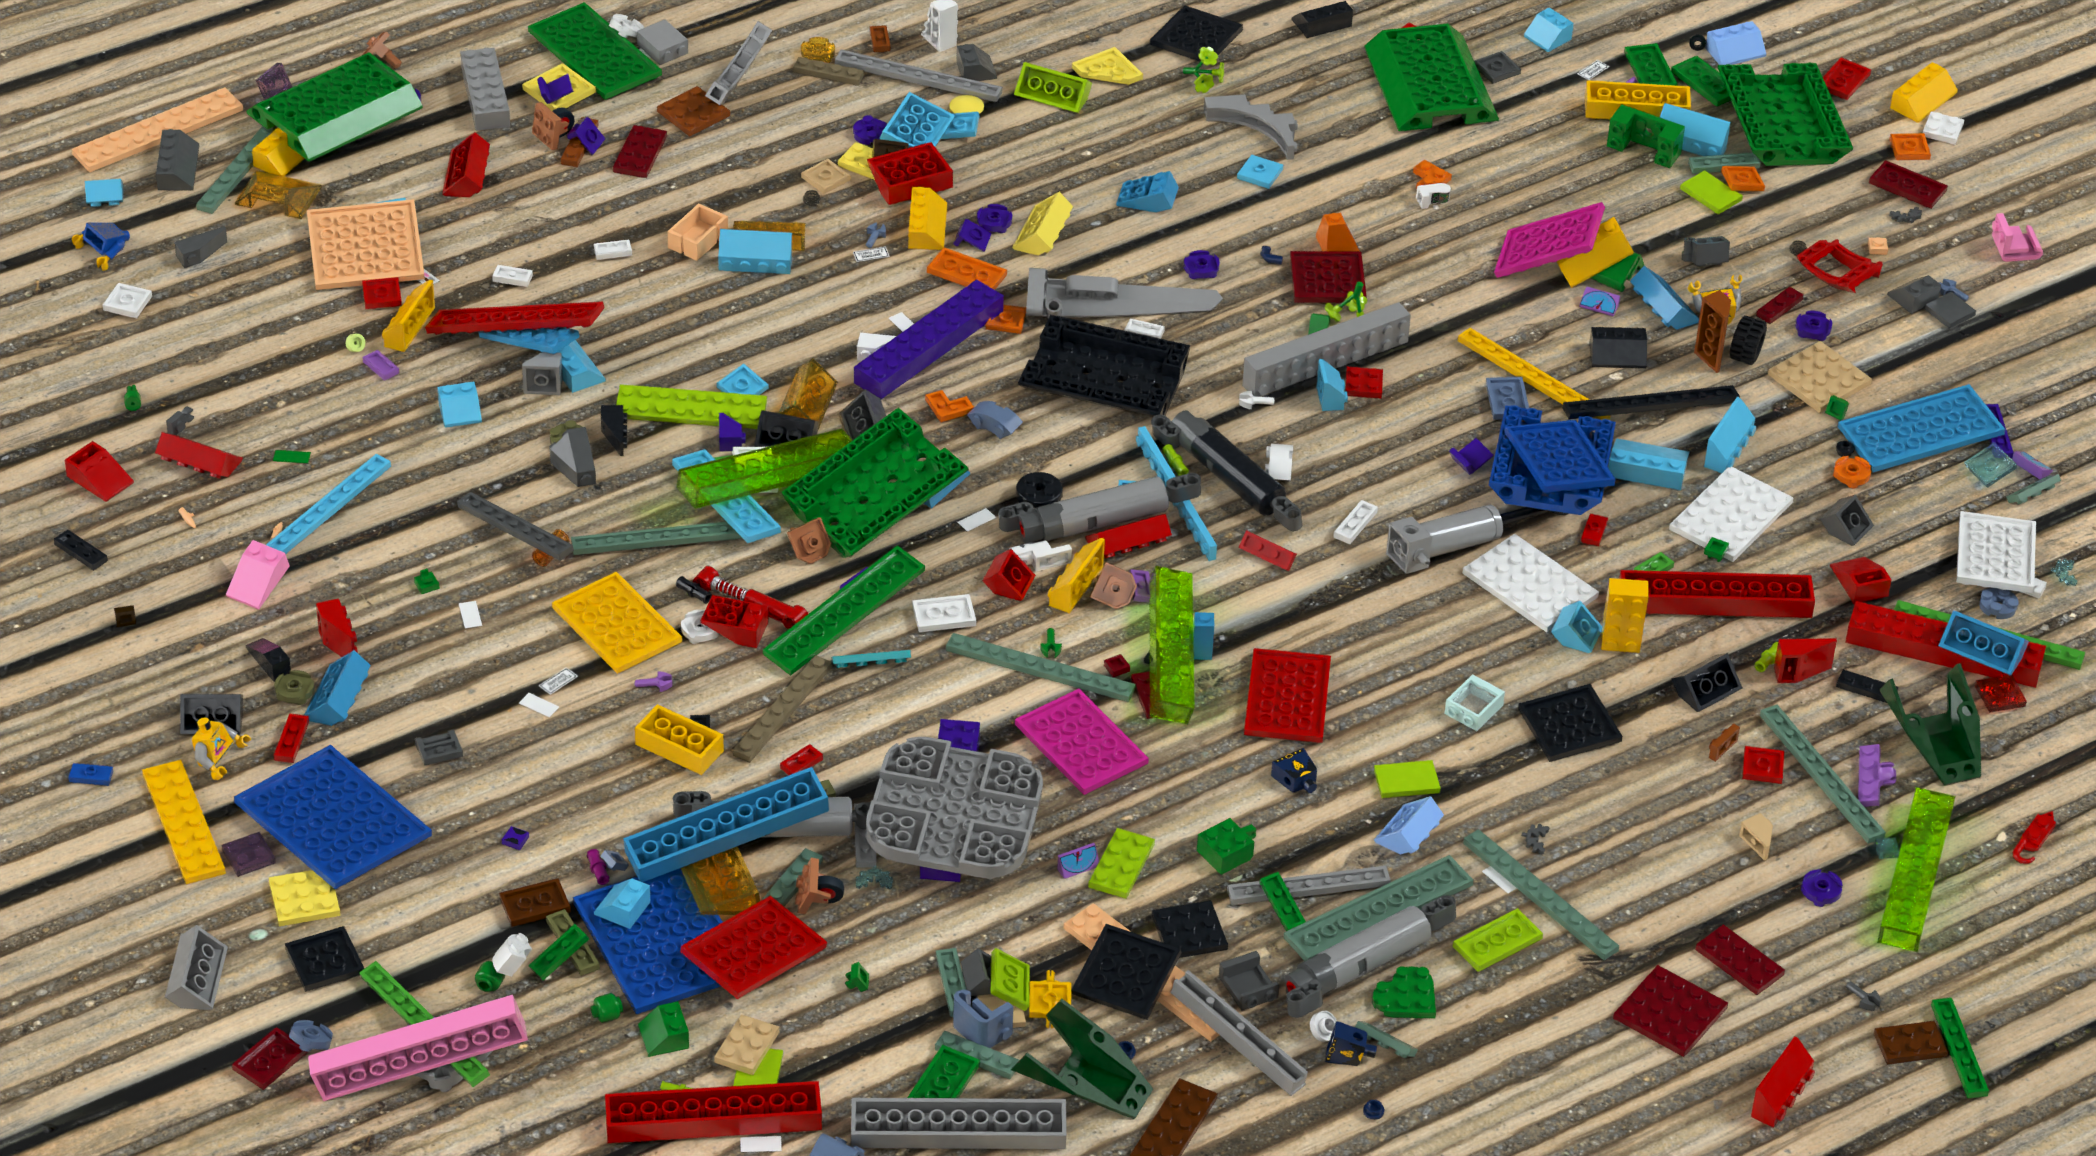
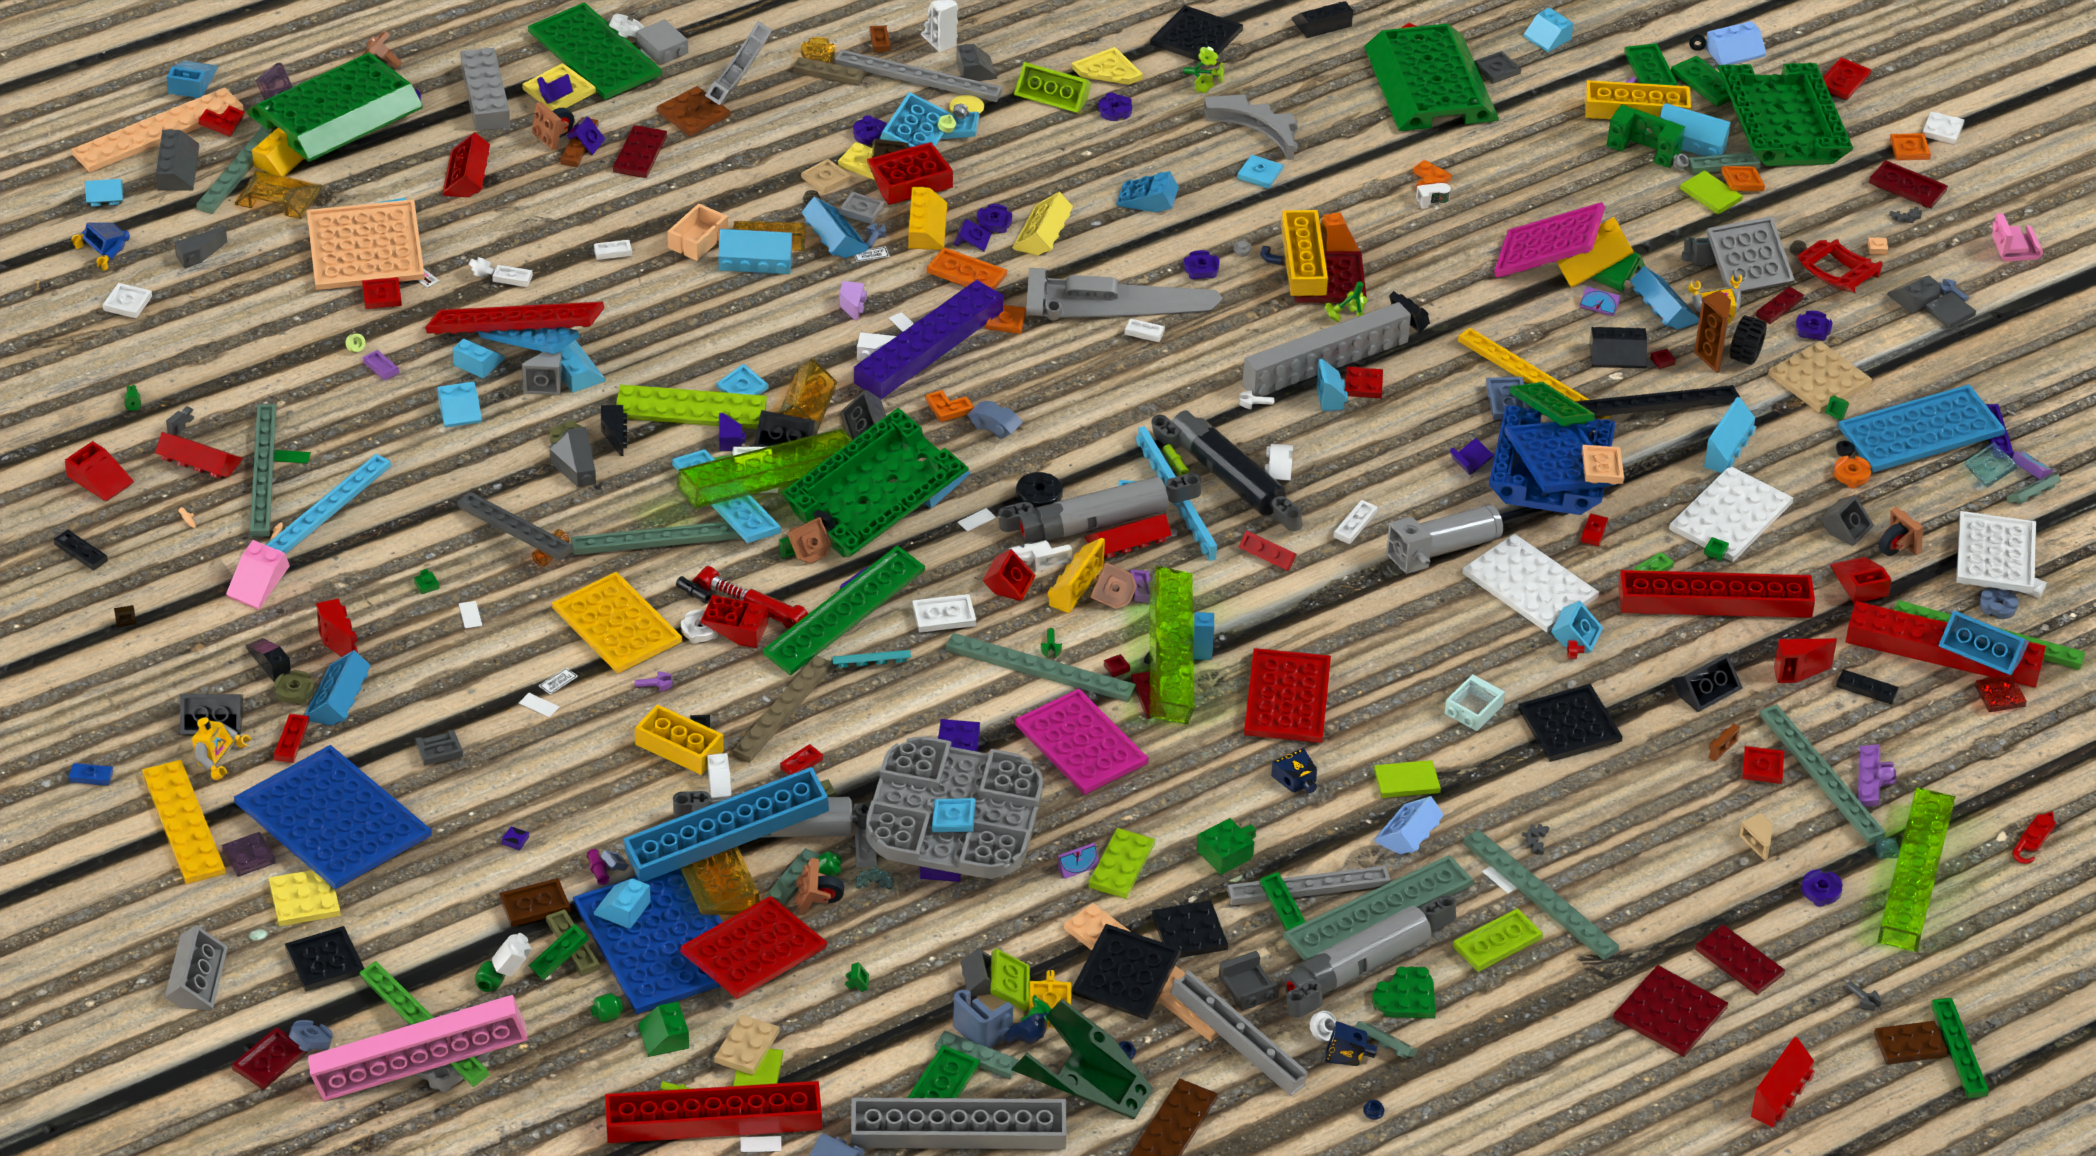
yellow slope [382,280,435,352] -> none
sand green plate [936,948,966,1017] -> none
black slope [1018,314,1190,417] -> none
green slope [1308,313,1330,335] -> none
white sticker [1577,60,1609,80] -> none
yellow brick [1601,578,1648,653] -> none
medium azure slope [1608,438,1689,490] -> none
lime pin [1754,642,1778,672] -> none
dark green windscreen [1880,663,1981,786] -> none
yellow slope [1890,62,1958,123] -> none
clear light blue animal [2051,559,2078,586] -> none
none -> dark azure slope [166,61,218,98]
none -> red plate [198,105,245,137]
none -> sand green plate [250,404,277,537]
none -> medium azure slope [453,339,505,379]
none -> white plate [468,257,495,278]
none -> white slope [707,753,732,800]
none -> green plate [779,537,796,559]
none -> dark azure slope [801,196,869,258]
none -> black tile [813,509,835,532]
none -> green head [816,851,842,877]
none -> light grey plate [839,192,885,224]
none -> lavender slope [840,281,867,320]
none -> medium azure plate [932,798,976,832]
none -> yellowish green tile [938,114,956,133]
none -> light grey plate [953,103,969,119]
none -> dark blue hair [1006,995,1051,1044]
none -> dark purple plate [1098,92,1132,121]
none -> light grey plate [1234,241,1252,257]
none -> yellow brick [1281,210,1328,296]
none -> black plate [1389,291,1430,333]
none -> green plate [1510,382,1595,427]
none -> red tile [1567,640,1584,659]
none -> light nougat plate [1582,445,1624,485]
none -> dark red plate [1650,349,1676,369]
none -> light grey plate [1673,154,1689,171]
none -> light grey plate [1706,216,1795,293]
none -> nougat plate [1879,506,1923,556]

